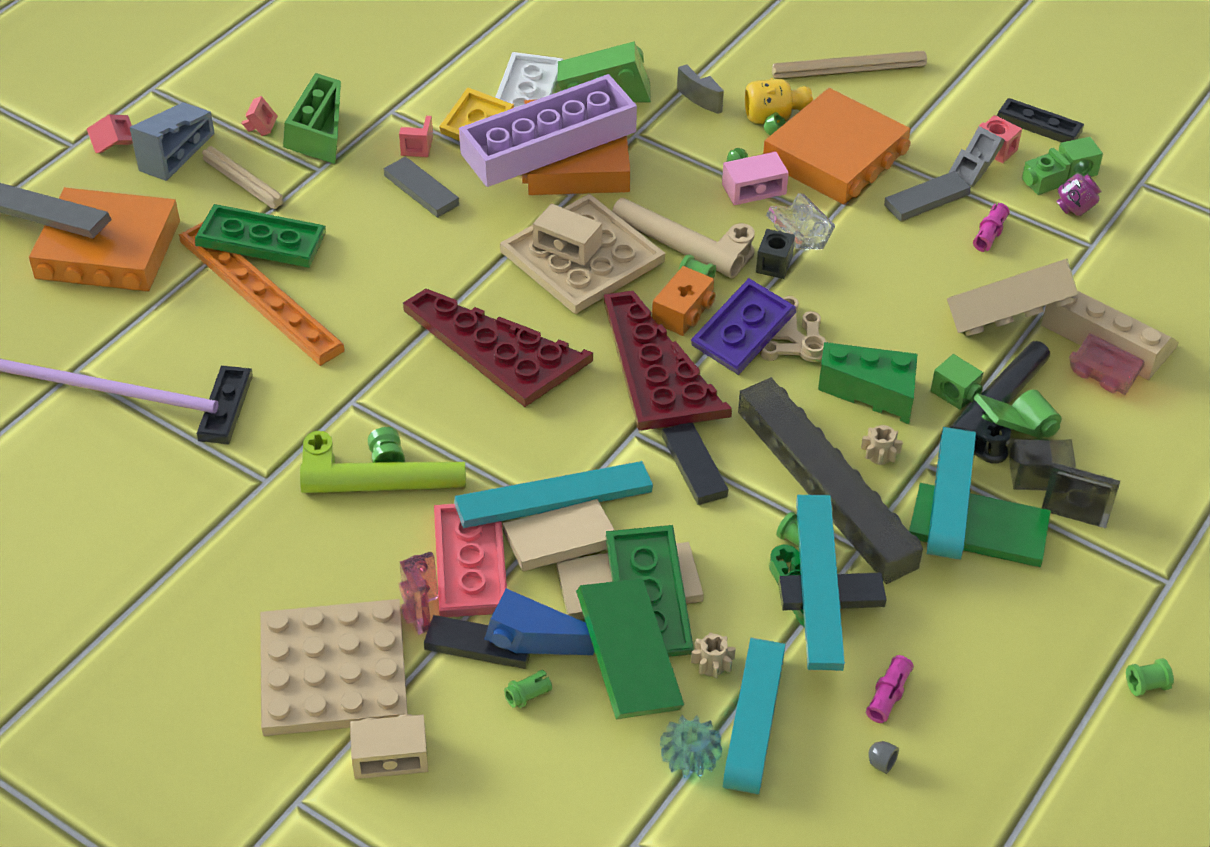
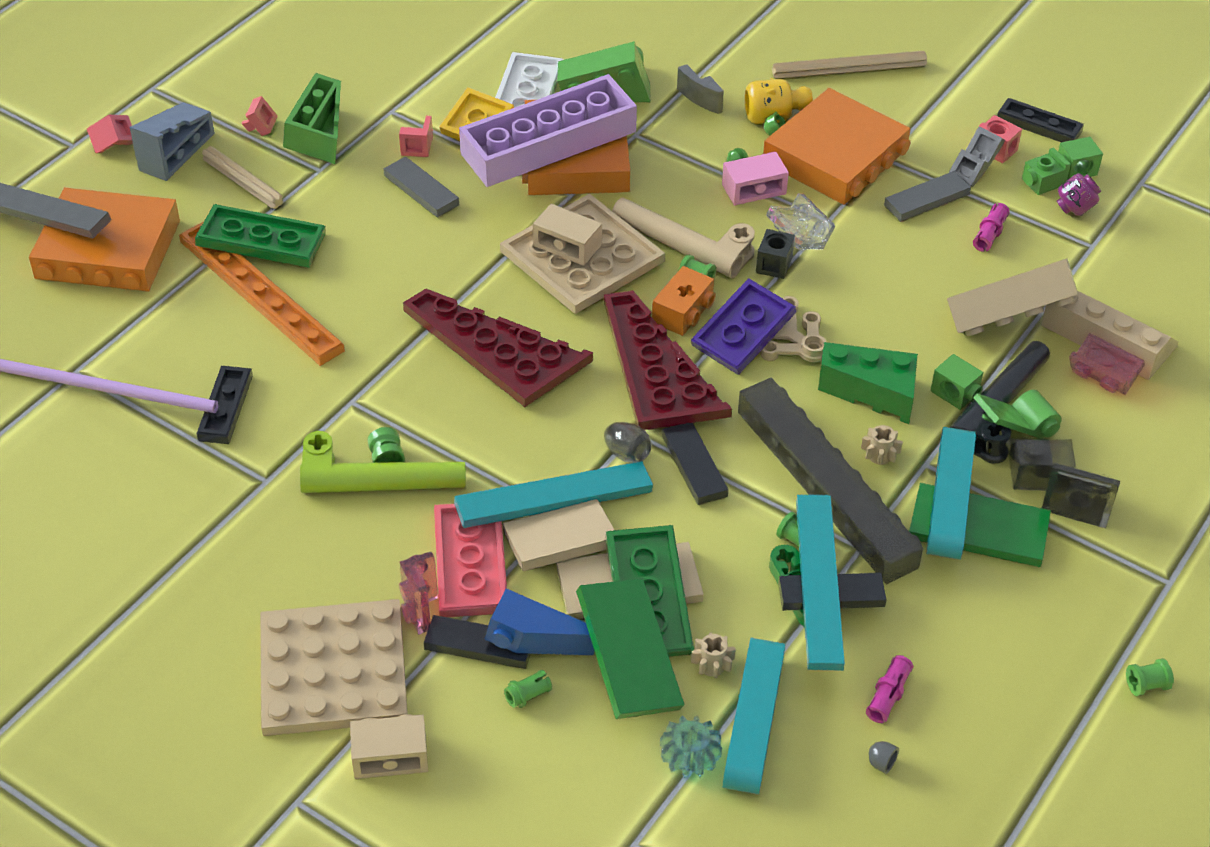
none -> clear smoke animal [604,422,652,463]

